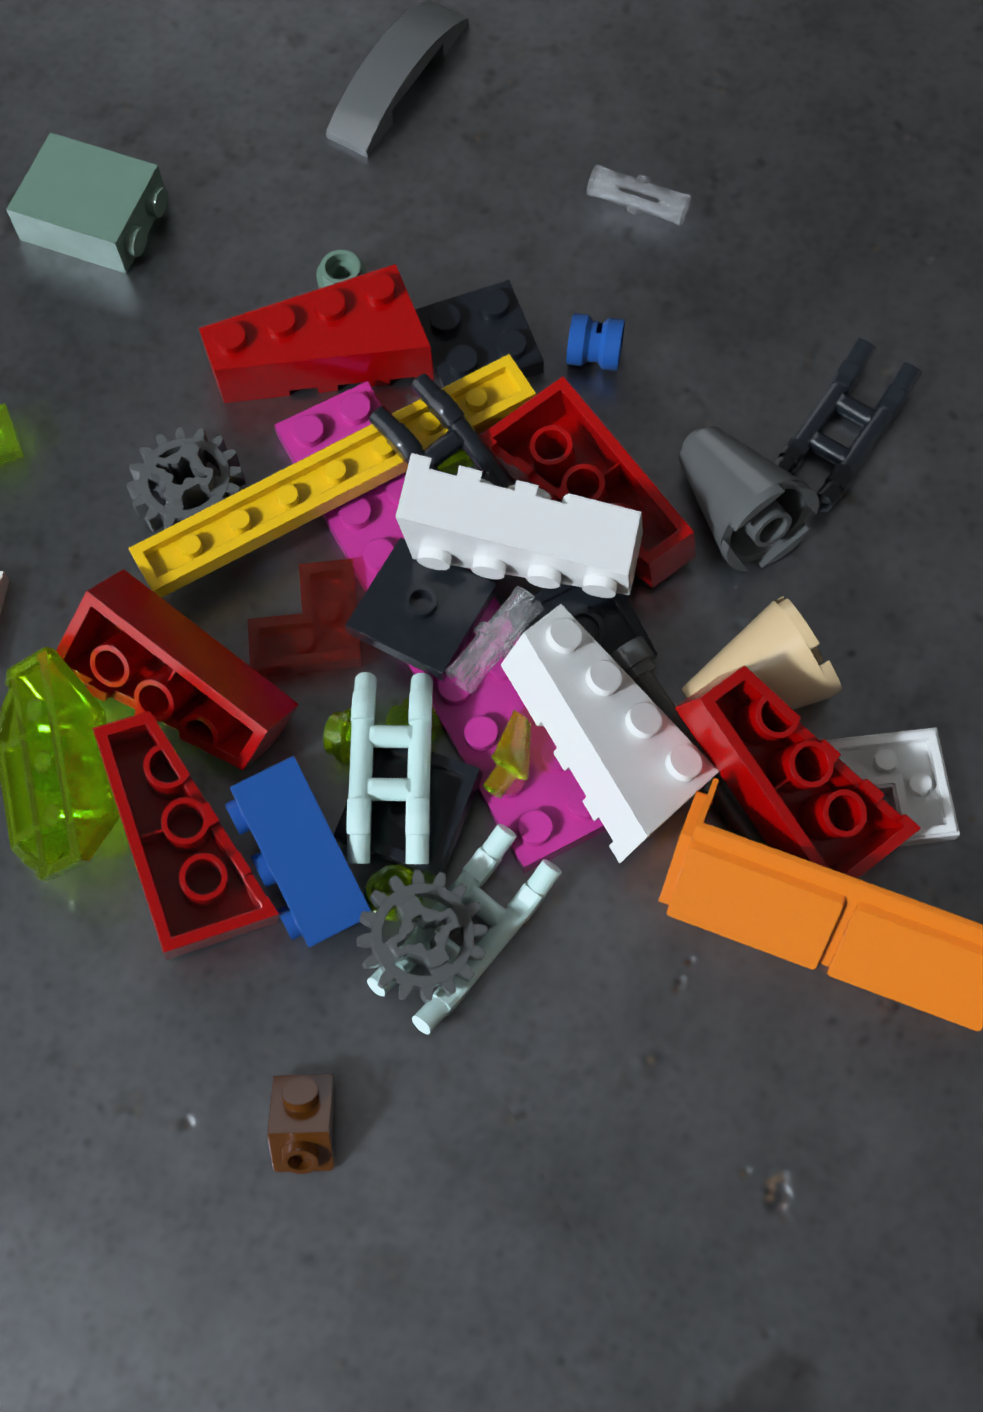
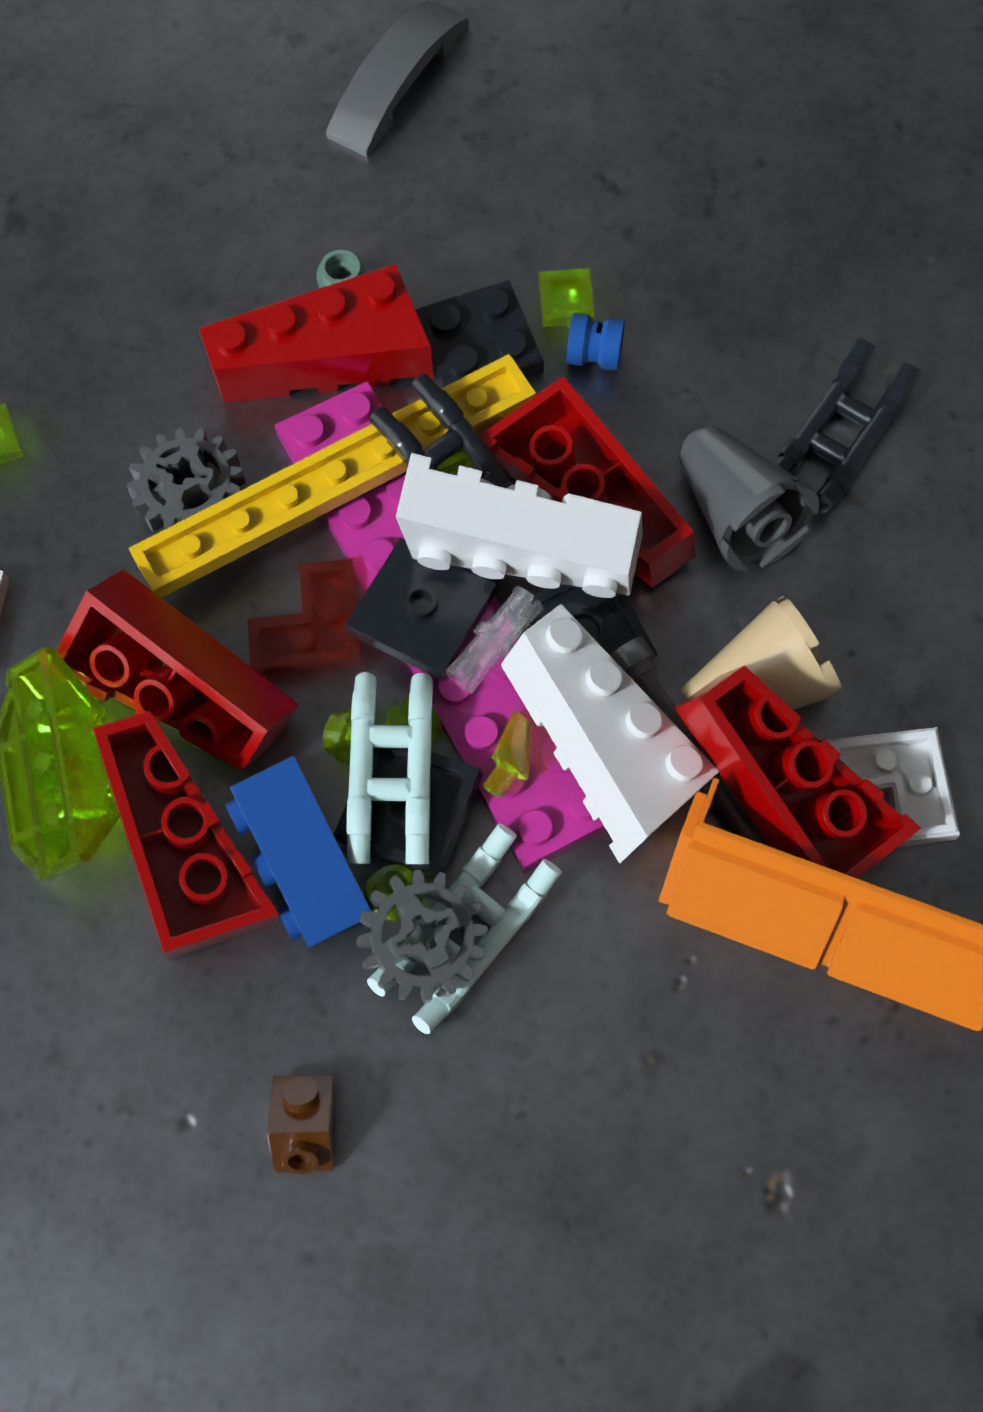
sand green brick [6,132,168,274] -> none
clear pin [587,164,691,226] -> none
none -> clear neon green plate [539,268,594,326]

